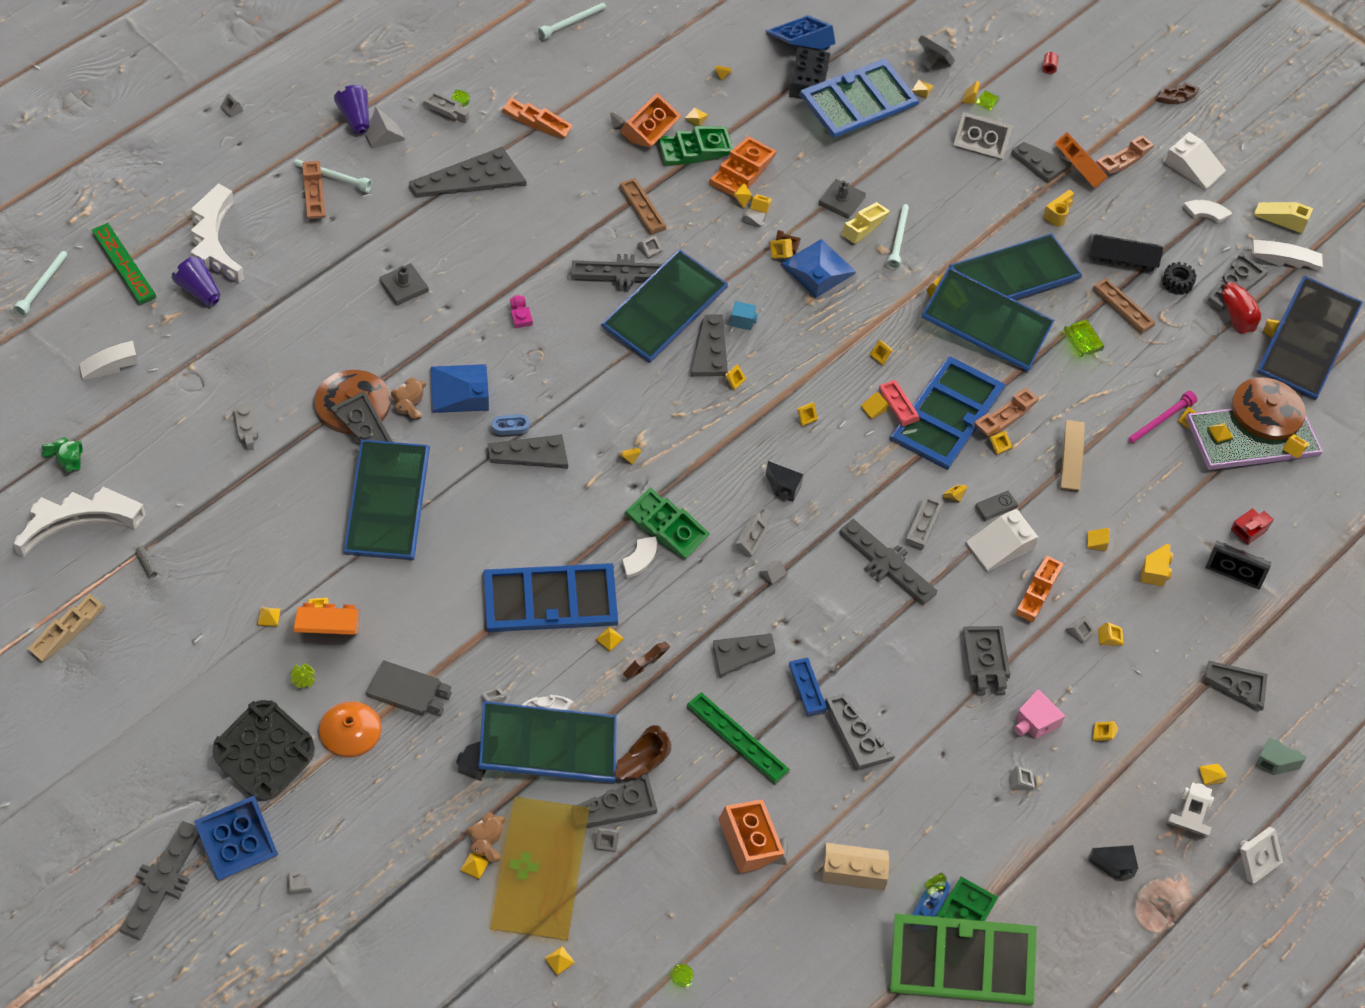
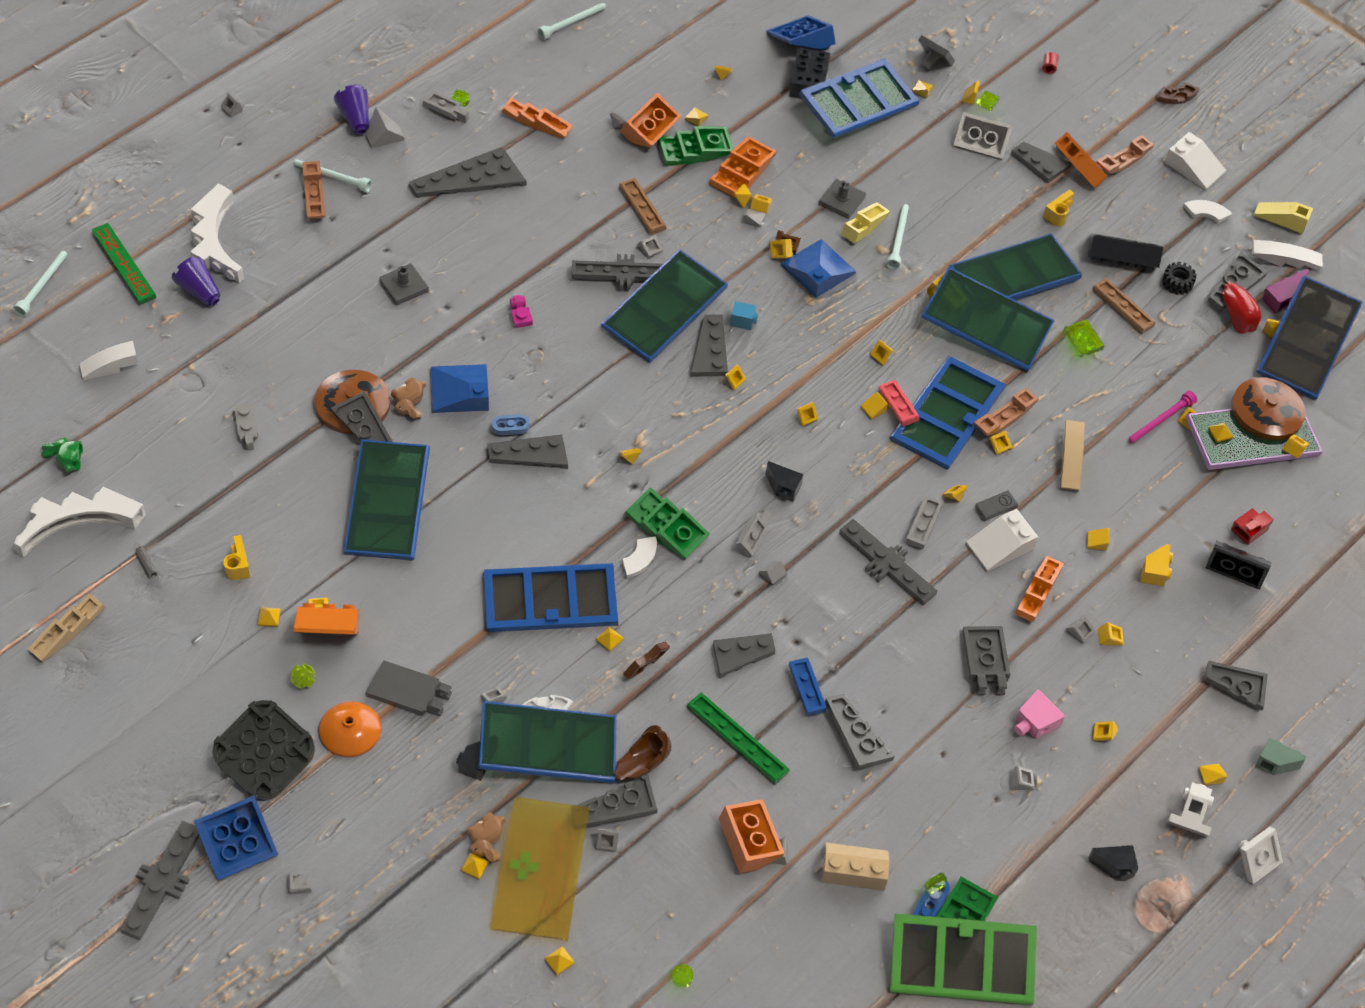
none -> yellow plate [223,535,250,580]
none -> magenta slope [1262,269,1309,314]

